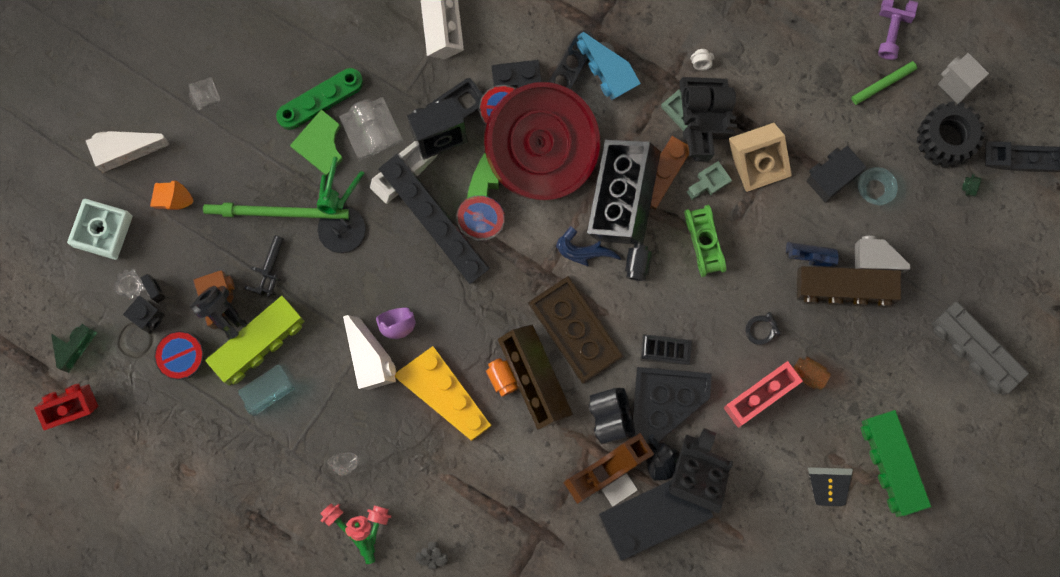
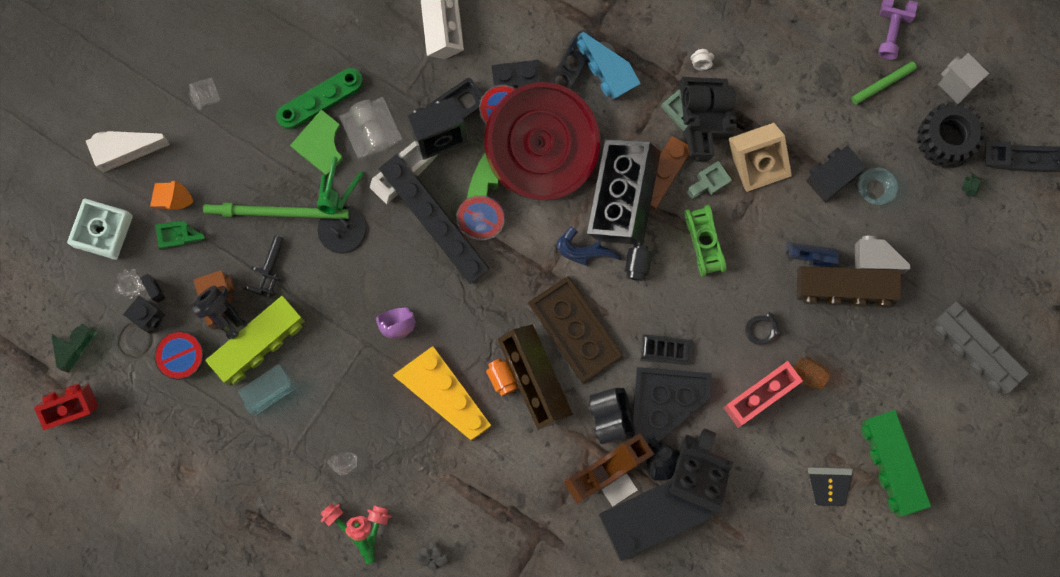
white slope [343,315,396,389] -> none
none -> green slope [155,221,205,250]

